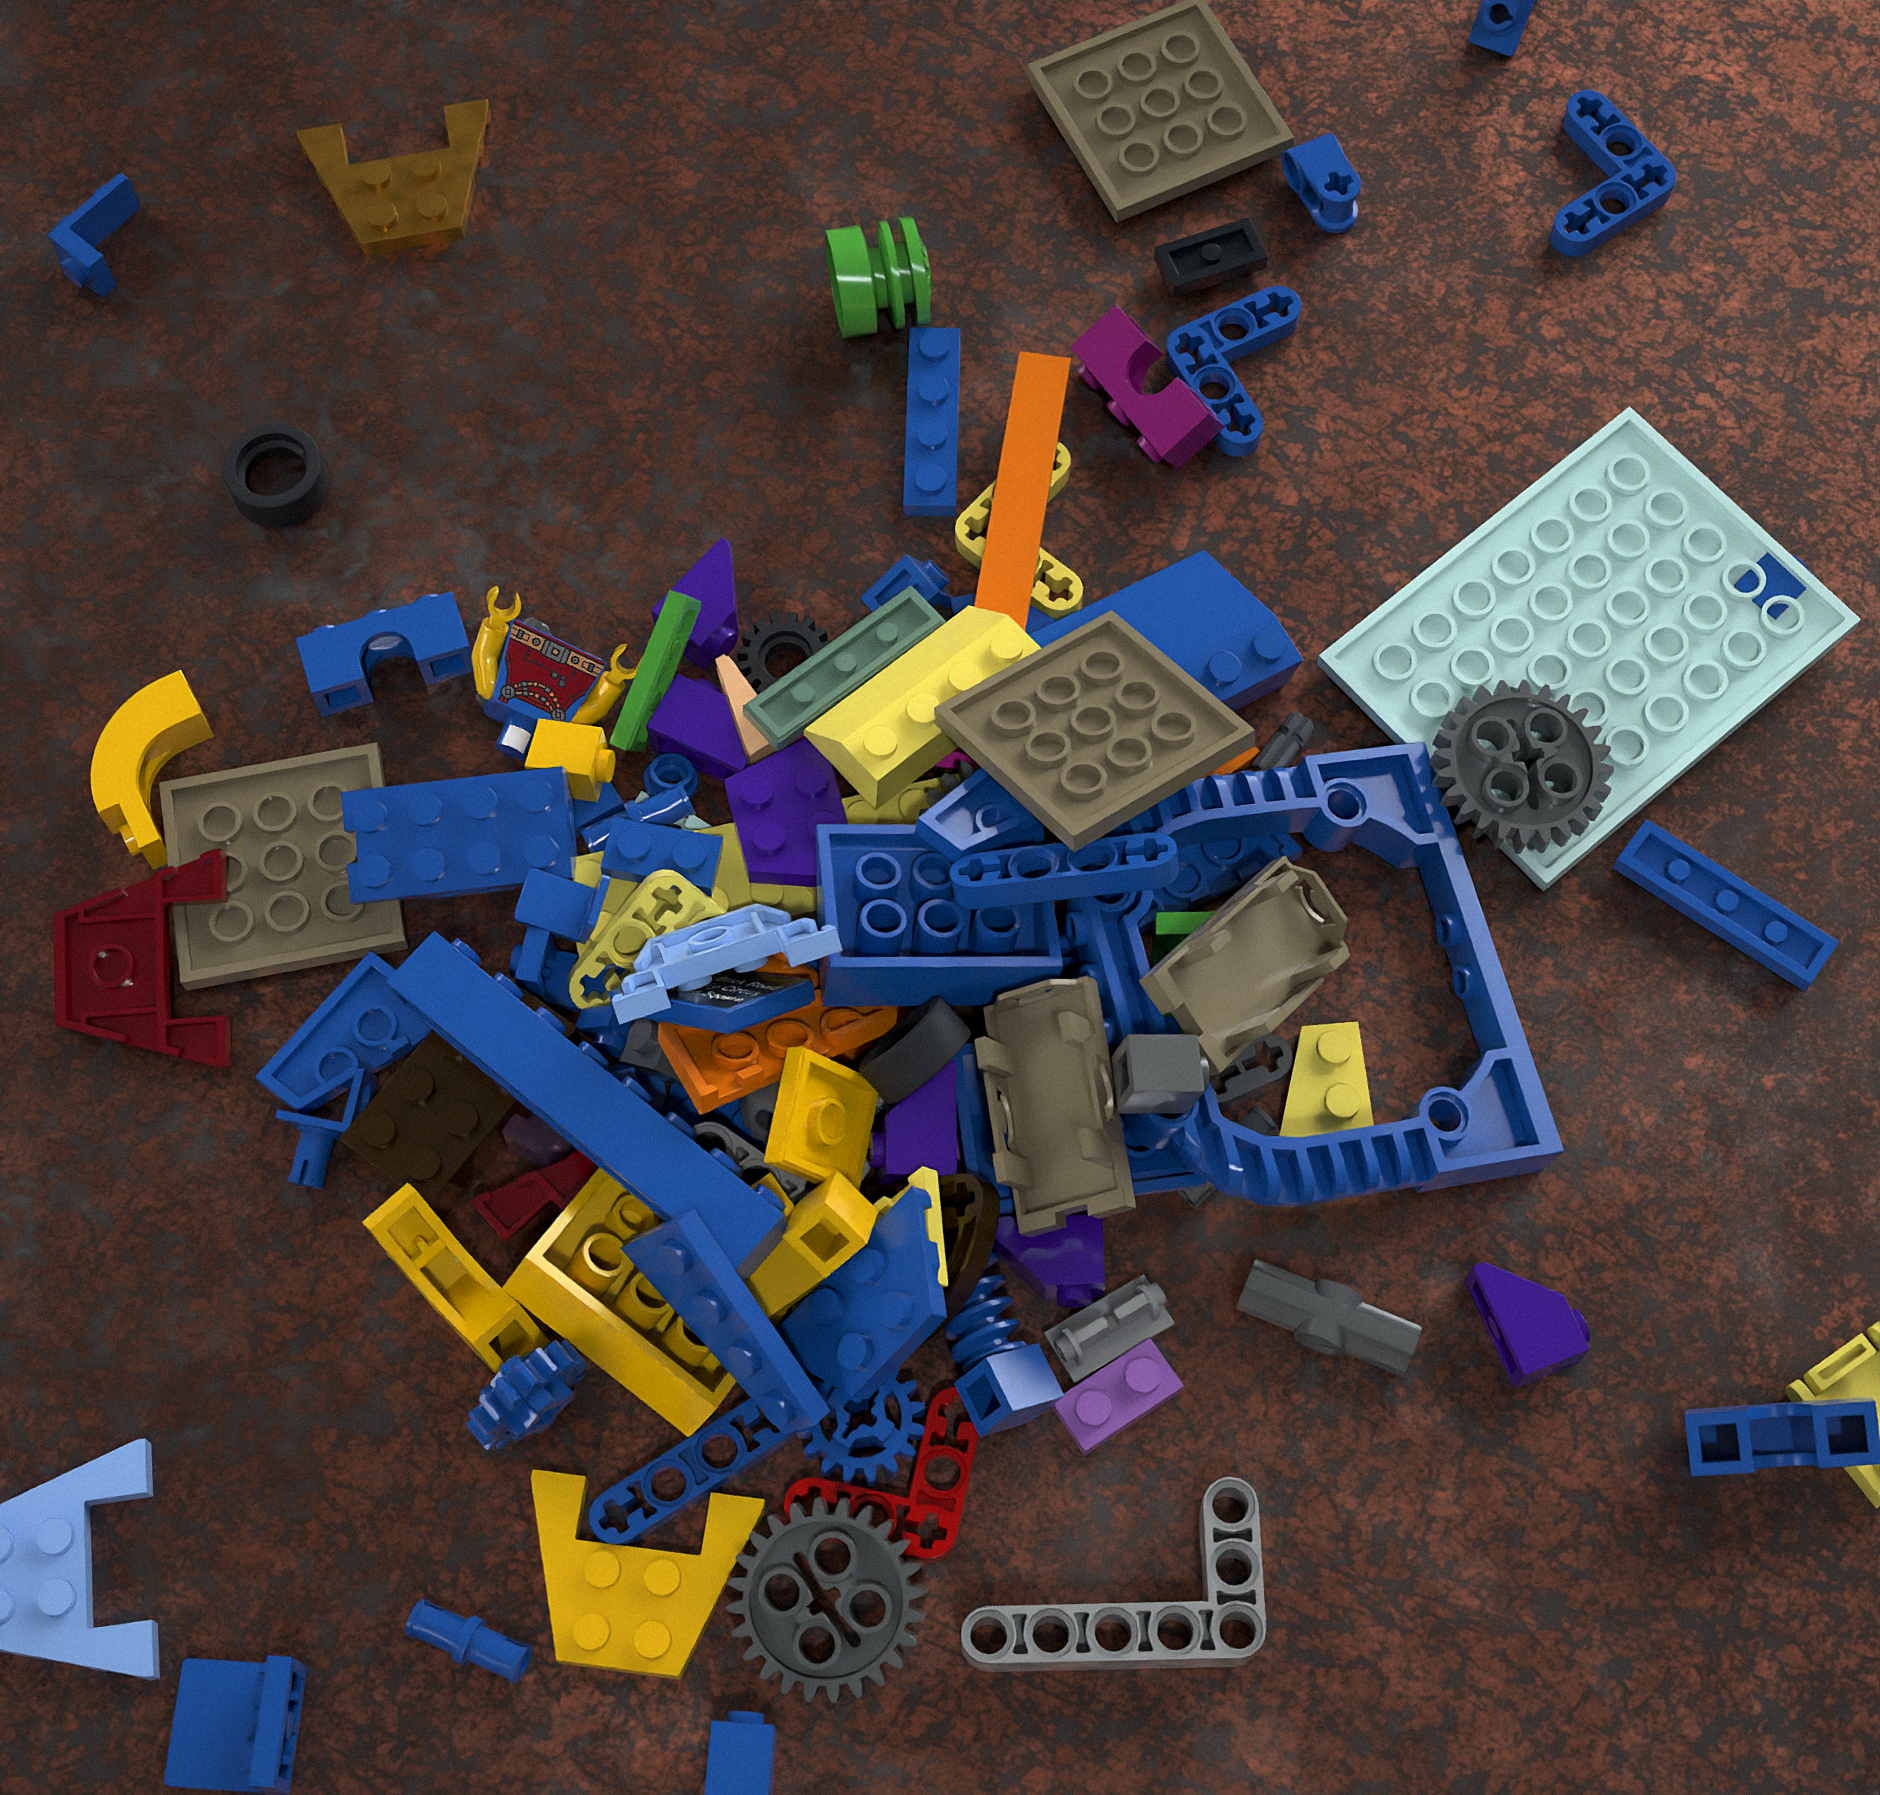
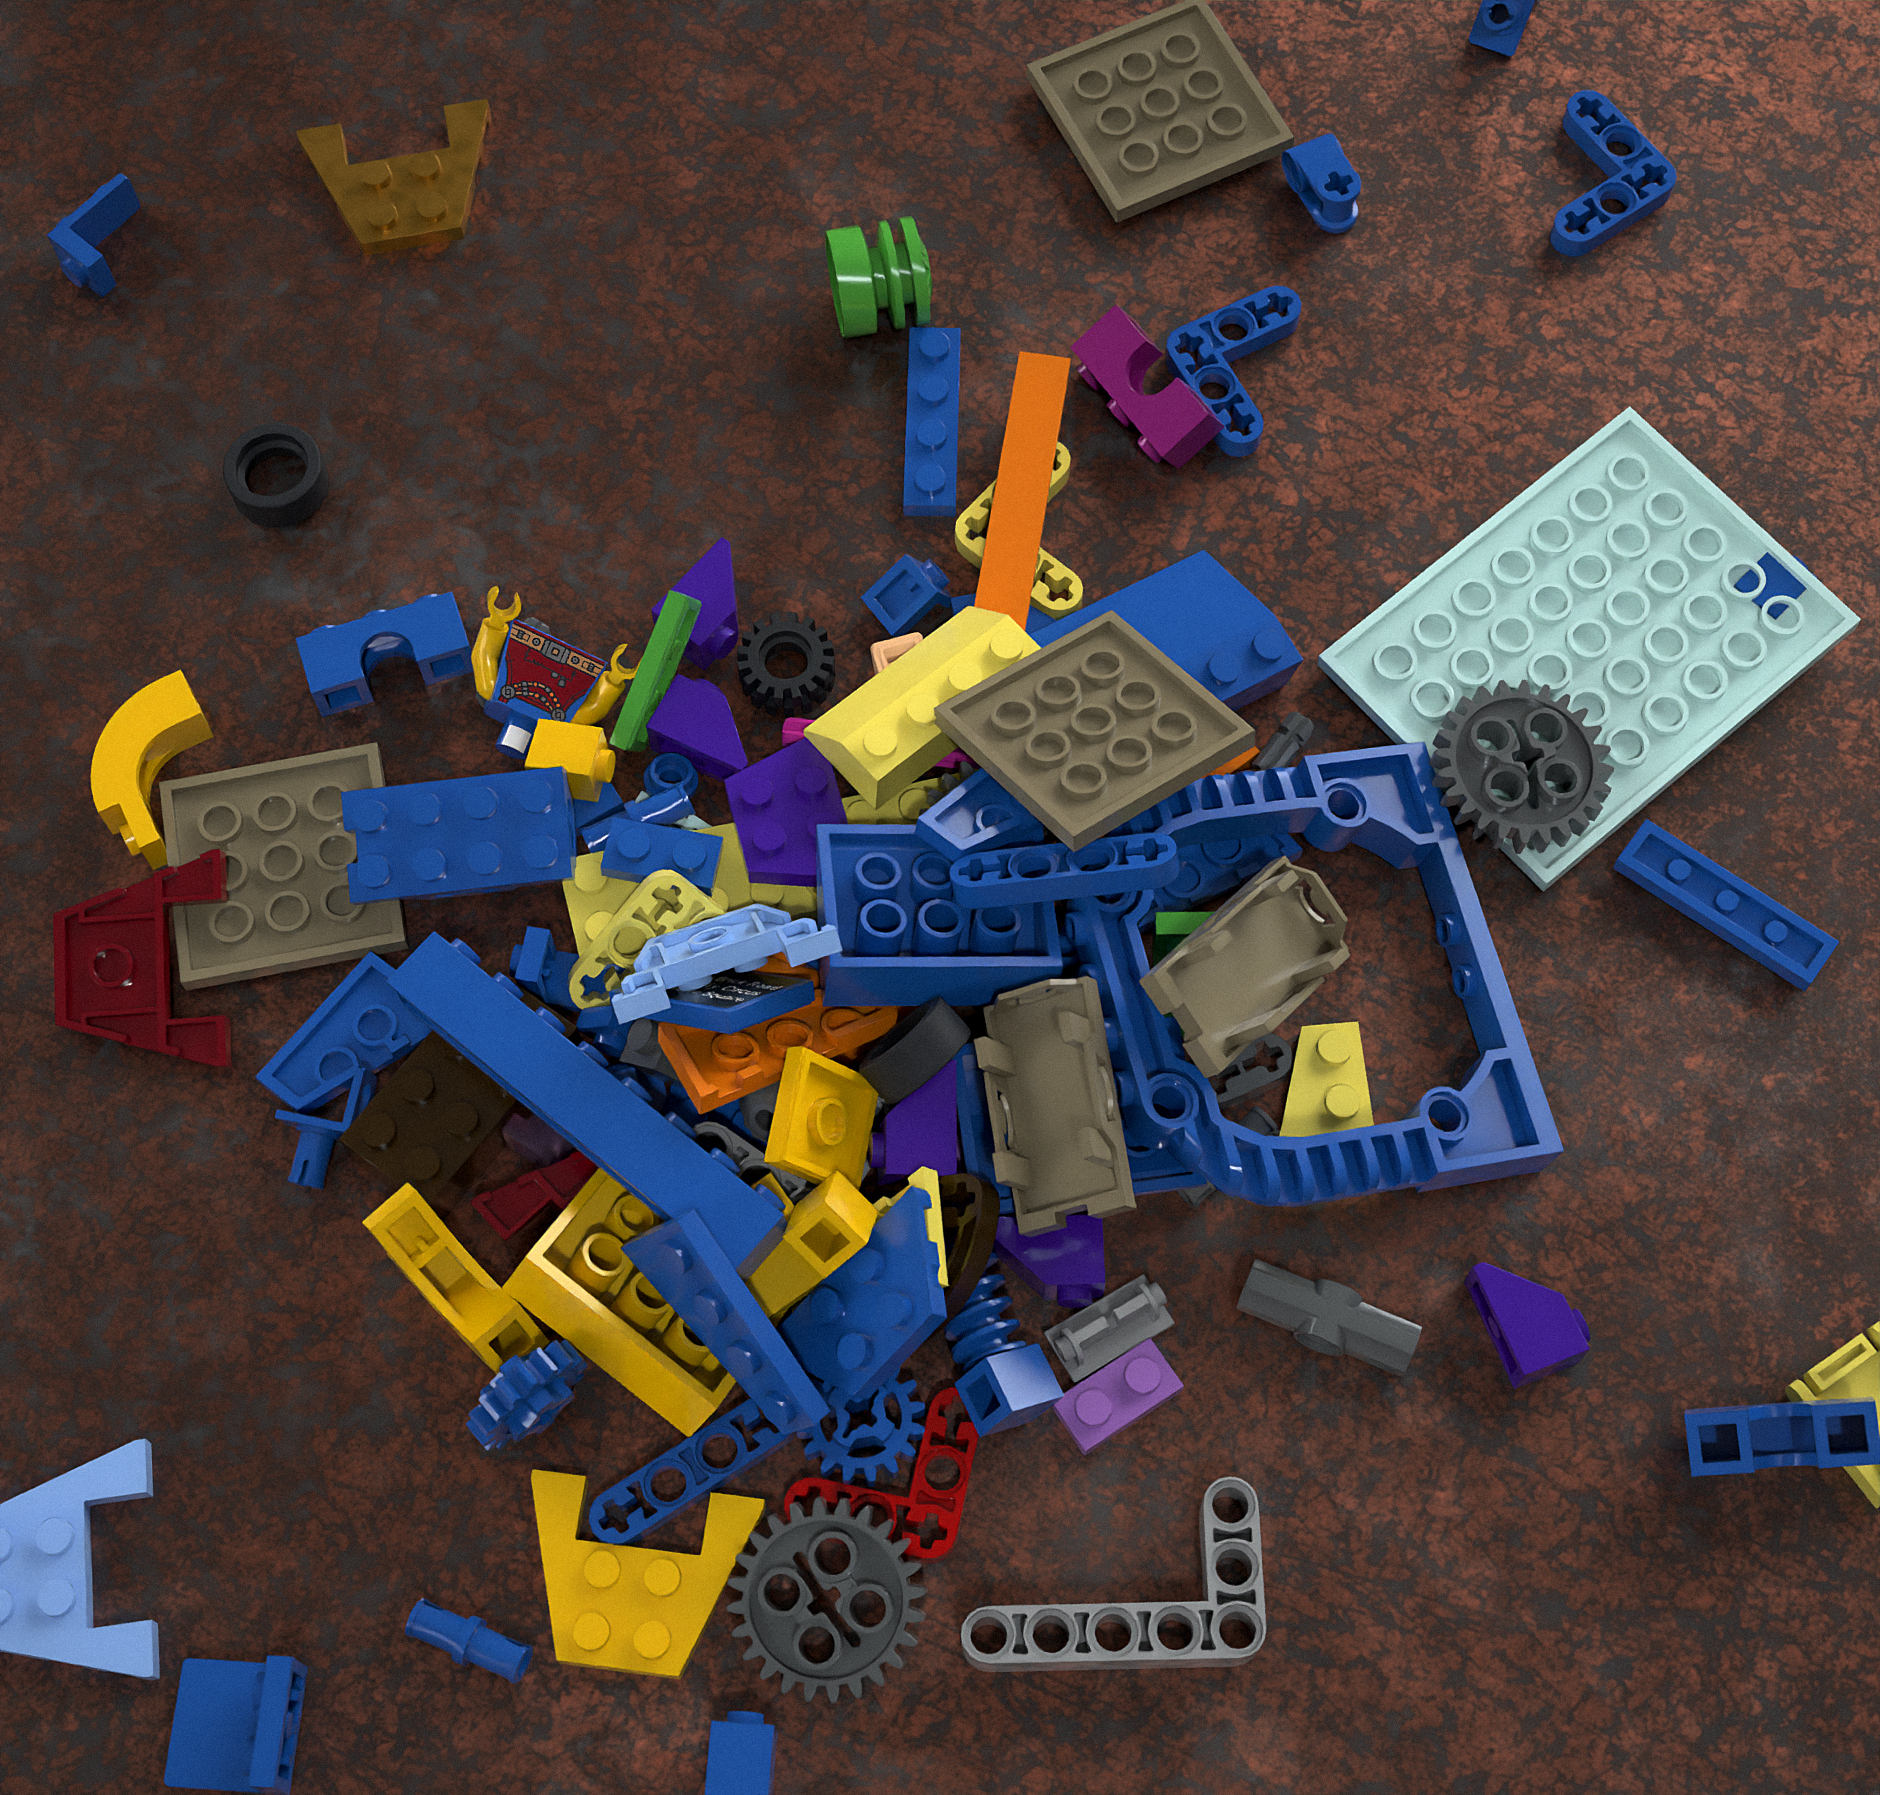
blue bracket [513,868,611,945] -> none
light nougat slope [715,654,787,767] -> none
sand green tile [743,585,946,752] -> none
dark grey brick [1111,1034,1209,1113] -> none
black plate [1154,217,1268,298] -> none

